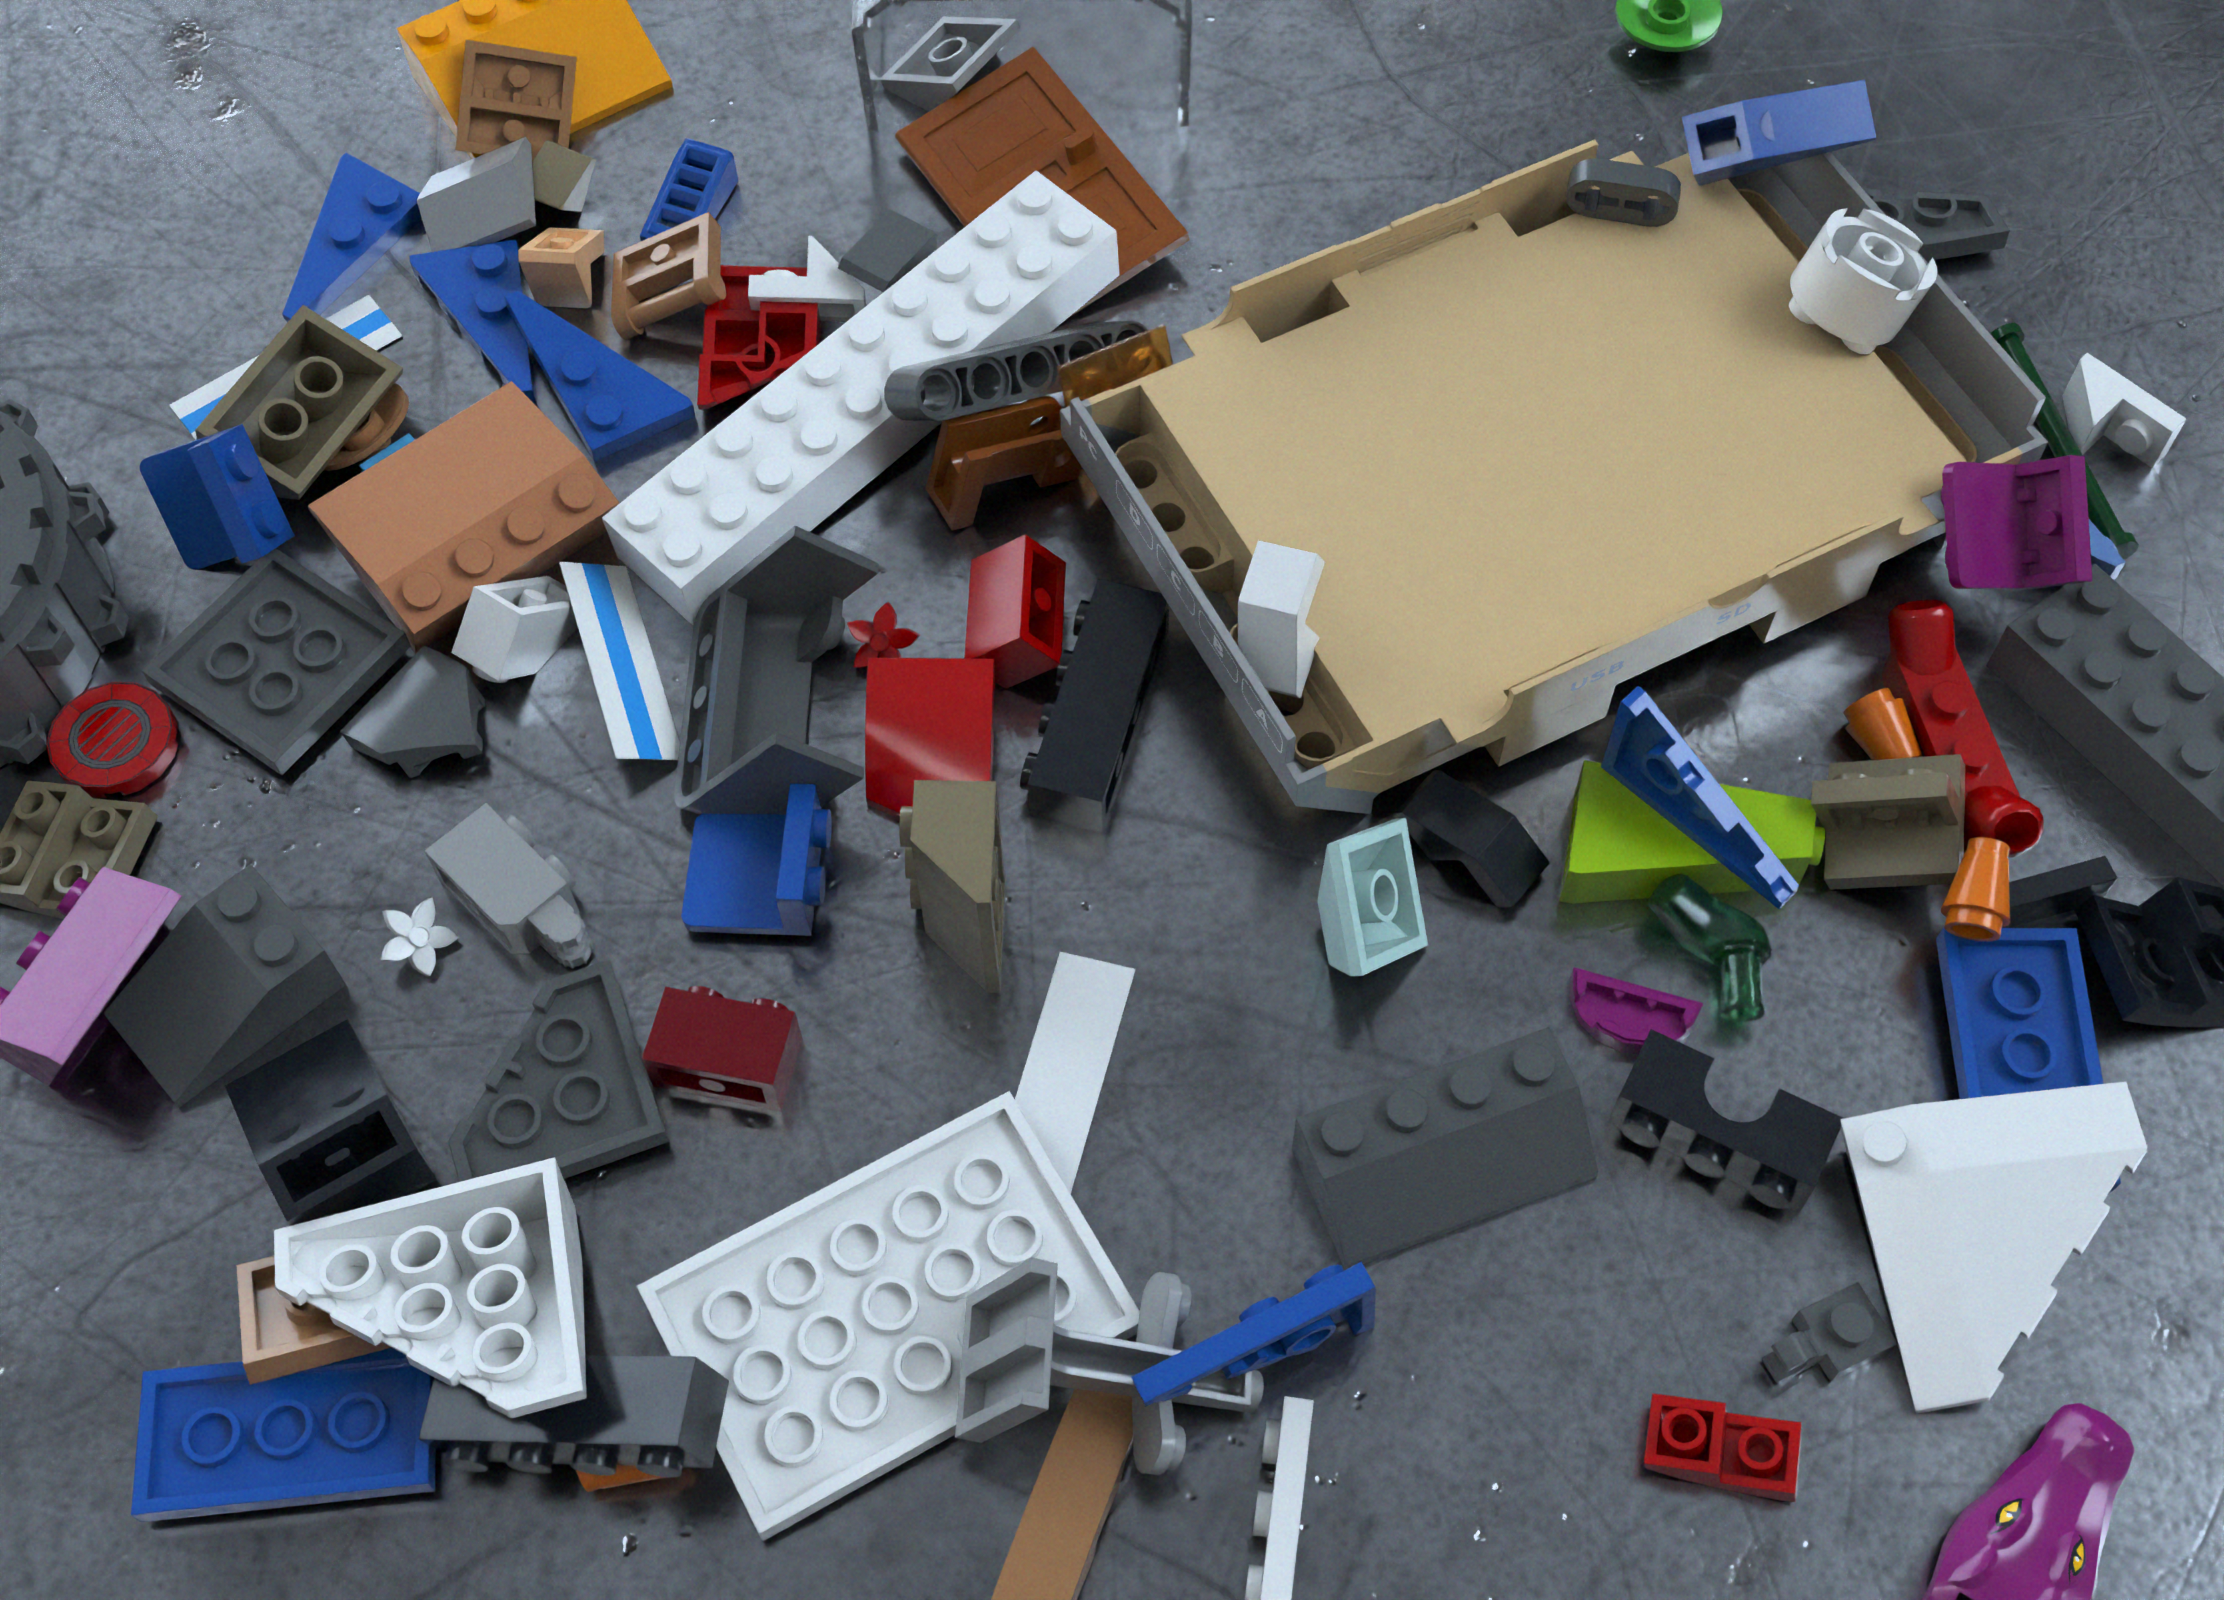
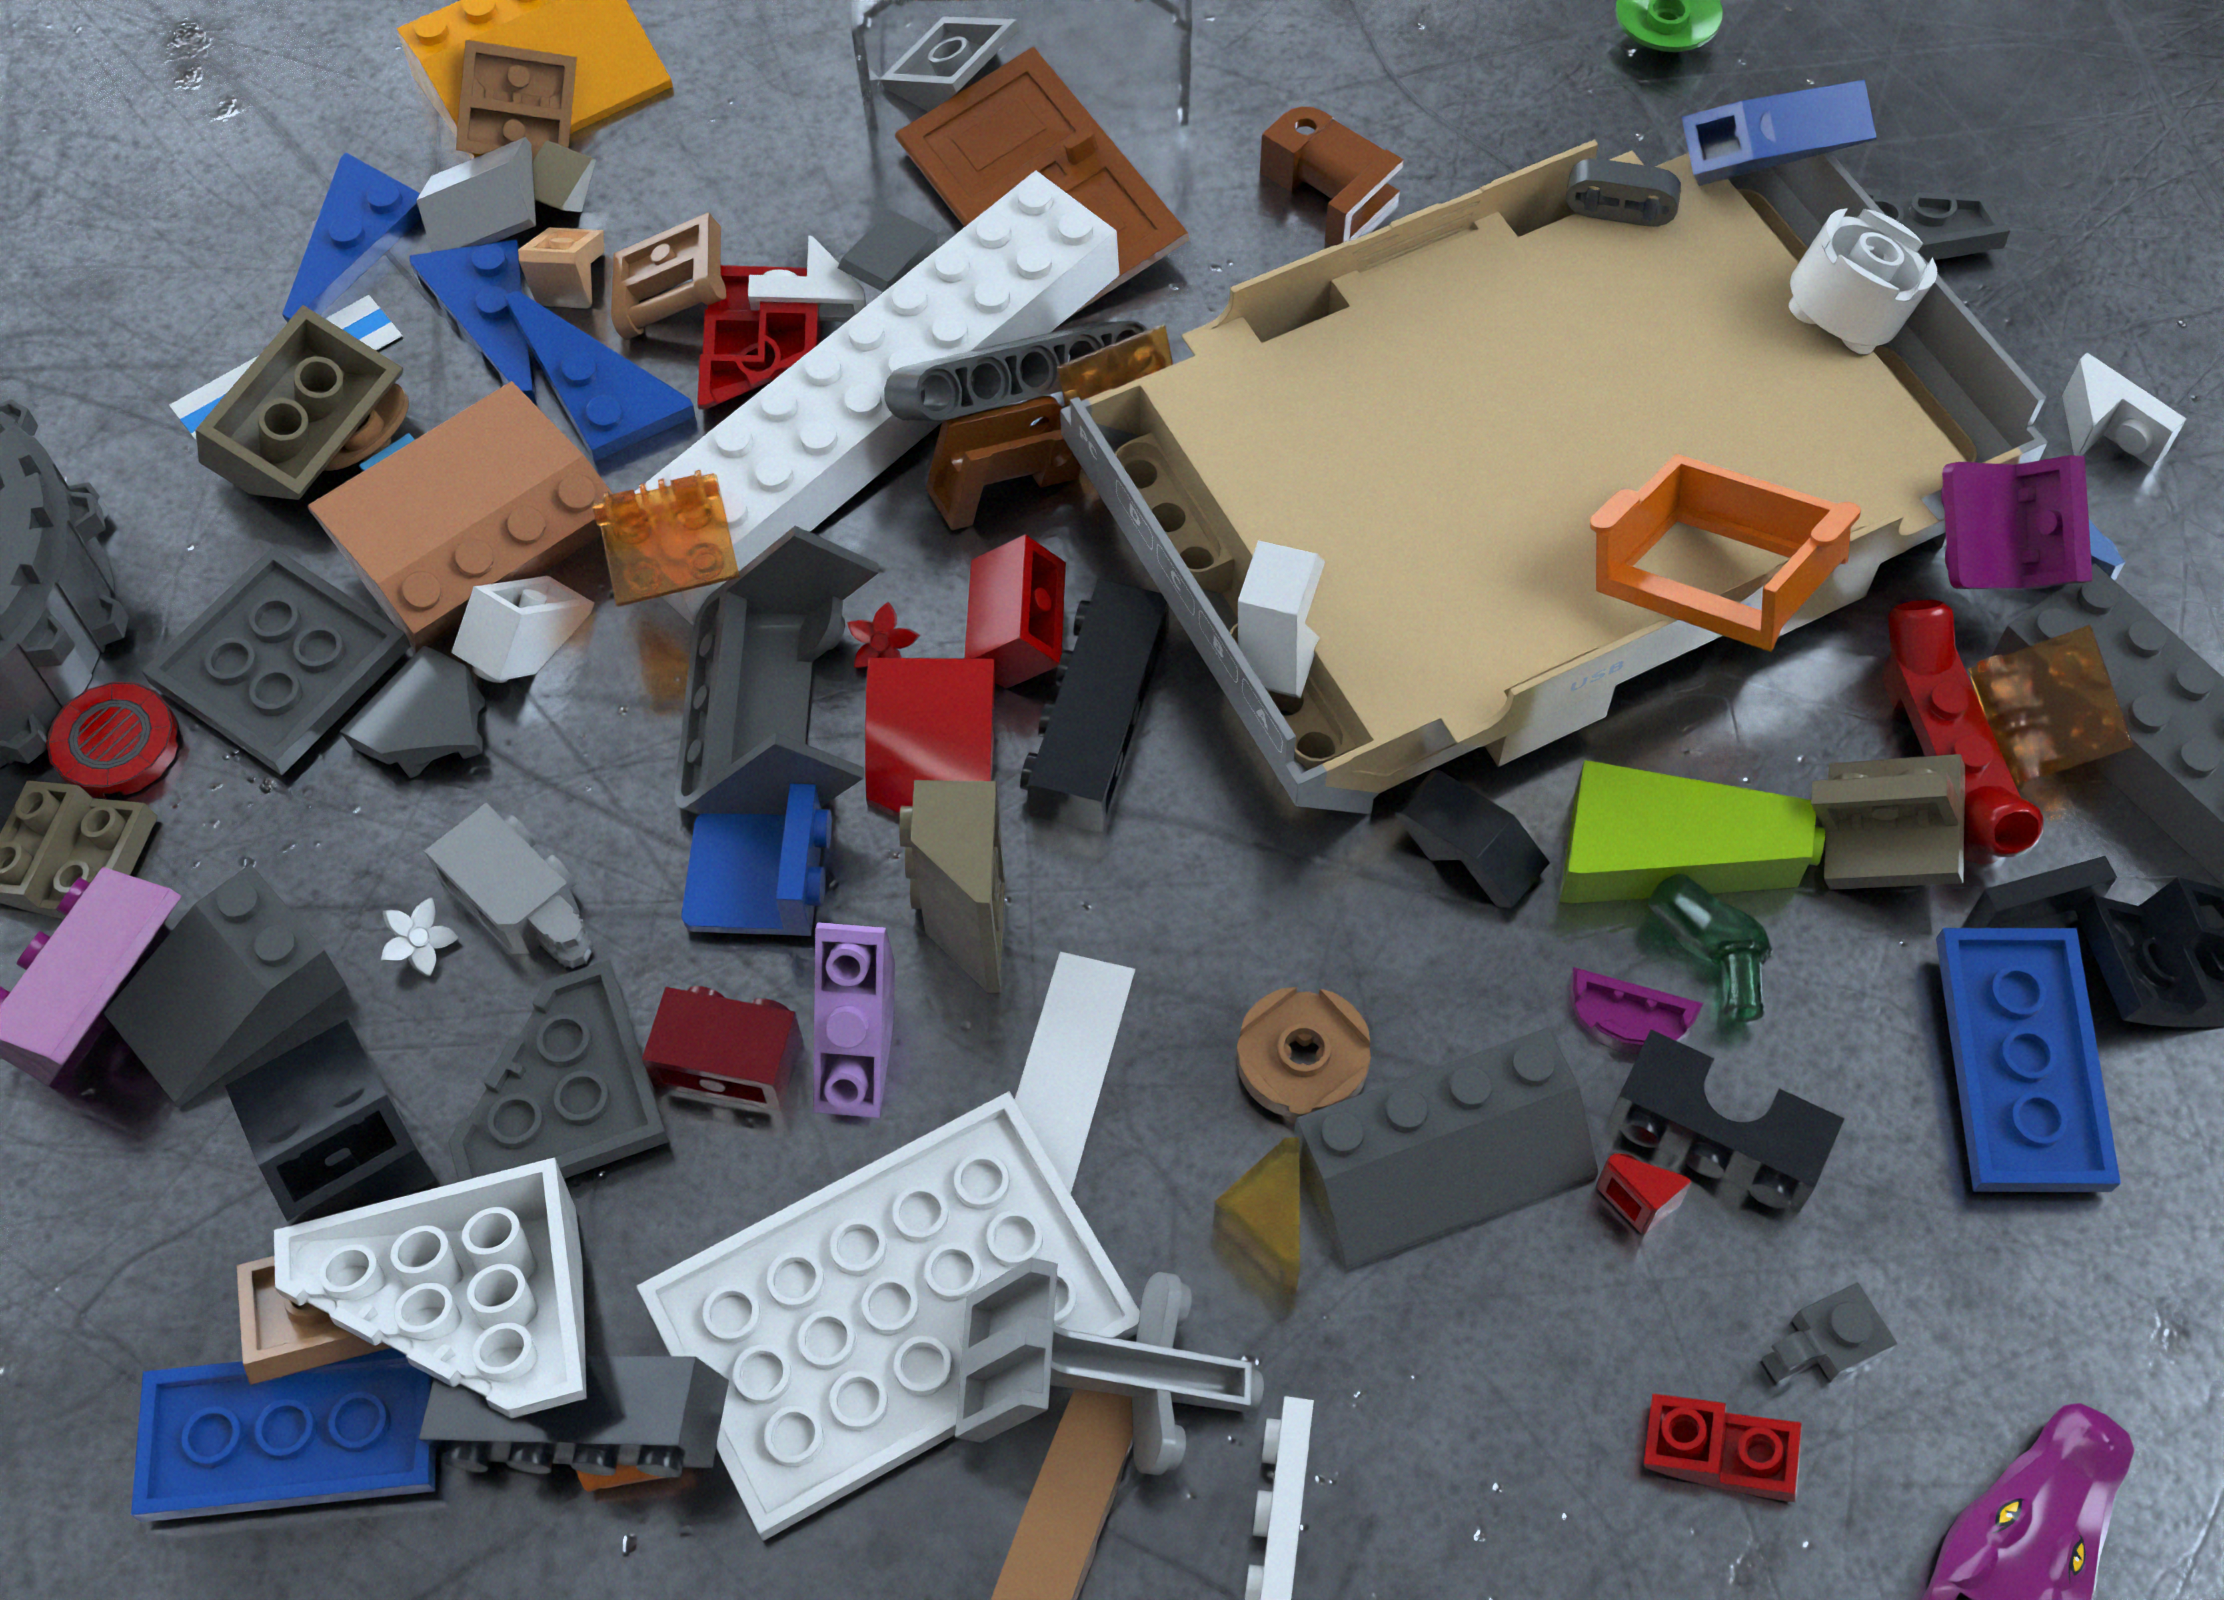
blue bracket [140,424,295,570] -> none
white sticker [559,562,680,760] -> none
blue slope [640,138,739,241] -> none
blue wing [1131,1262,1376,1407] -> none
light aqua slope [1317,818,1428,976] -> none
blue wing [1601,686,1799,909] -> none
white slope [1840,1082,2147,1414] -> none
orange cone [1843,688,1923,760] -> none
orange cone [1941,837,2010,941] -> none
dark green bar [1990,323,2139,560] -> none
none -> clear orange hinge [592,469,740,607]
none -> lavender slope [813,923,895,1118]
none -> clear yellow slope [1213,1137,1300,1294]
none -> medium nougat plate [1236,987,1371,1124]
none -> dark orange piece [1260,106,1404,246]
none -> orange piece [1590,454,1861,652]
none -> red slope [1596,1153,1692,1235]
none -> clear orange hinge [1968,625,2135,786]

